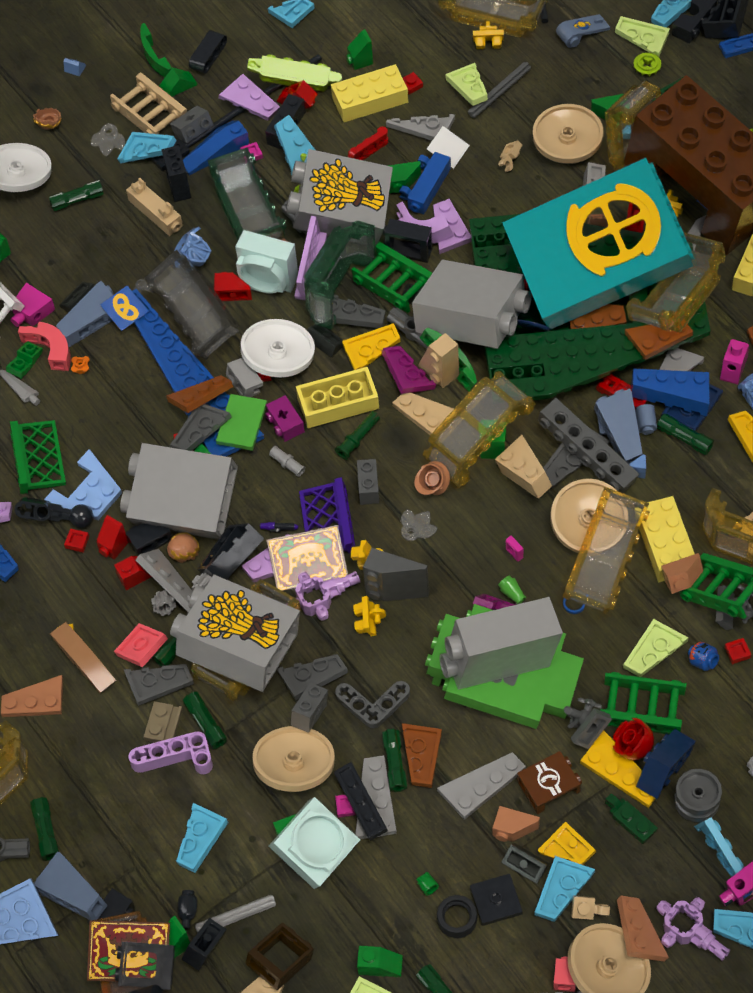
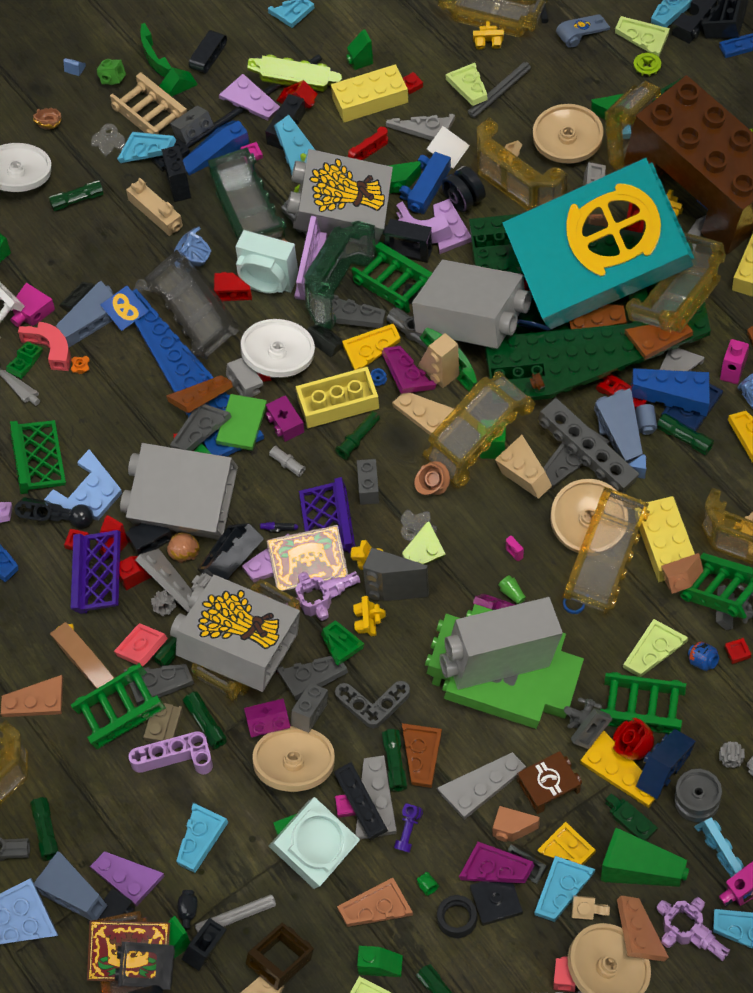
none -> dark purple fence [71,530,121,614]
none -> green fence [71,663,166,749]
none -> medium lavender wing [90,851,165,907]
none -> bright green brick [97,59,126,85]
none -> magenta brick [244,699,290,737]
none -> green wing [321,620,364,666]
none -> nougat wing [337,878,413,927]
none -> blue plate [370,368,387,386]
none -> dark purple bar [394,803,423,853]
none -> lime wing [402,522,445,565]
none -> black wheel [442,166,486,212]
none -> magenta wing [459,842,535,883]
none -> clear yellow windscreen [477,118,568,211]
none -> reddish brown plate [530,373,545,391]
none -> green slope [601,828,690,887]
none -> light grey gear [719,741,745,768]

